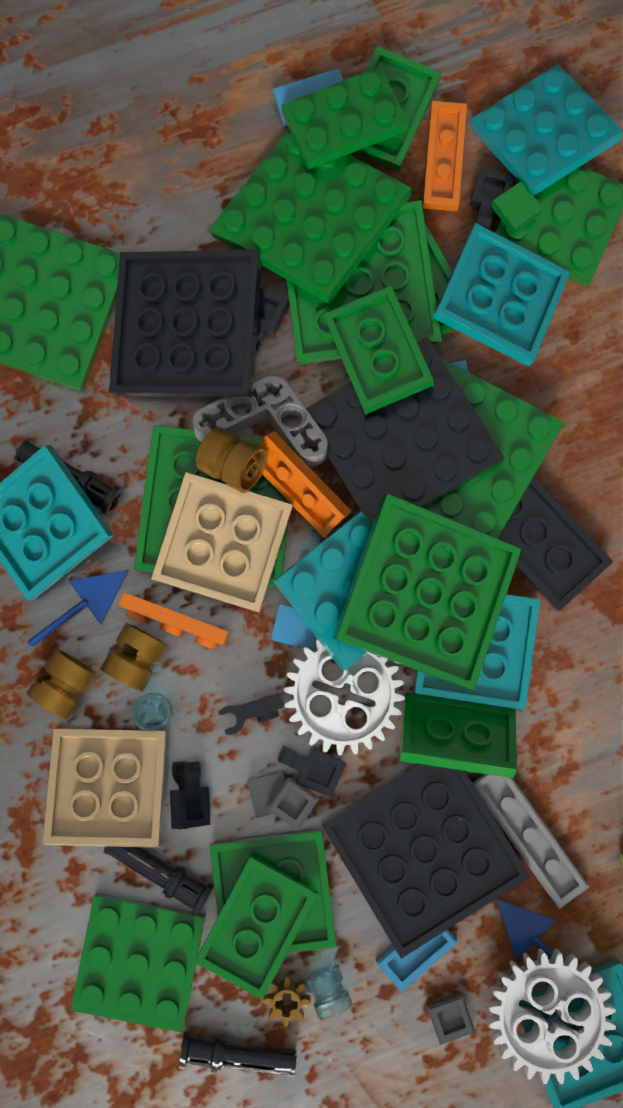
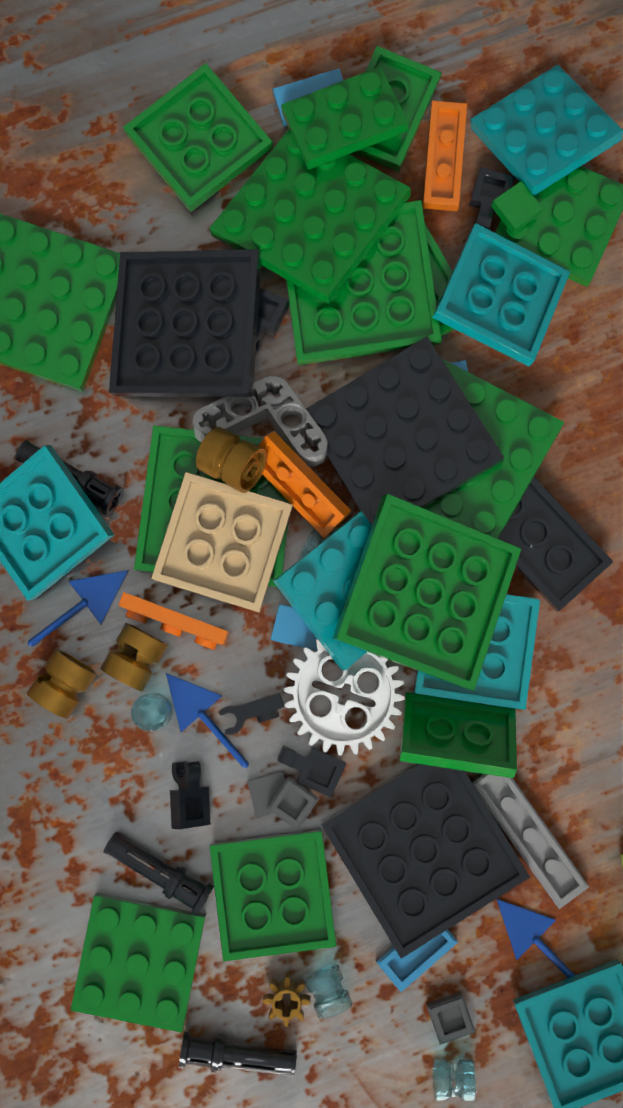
tan plate [43,729,167,848] -> none
green plate [194,855,318,1000] -> none
green plate [323,285,434,415] -> none
white gear [487,949,616,1084] -> none
none -> green plate [123,63,273,212]
none -> blue piece [166,673,249,768]
none -> clear light blue wheel [433,1059,476,1101]

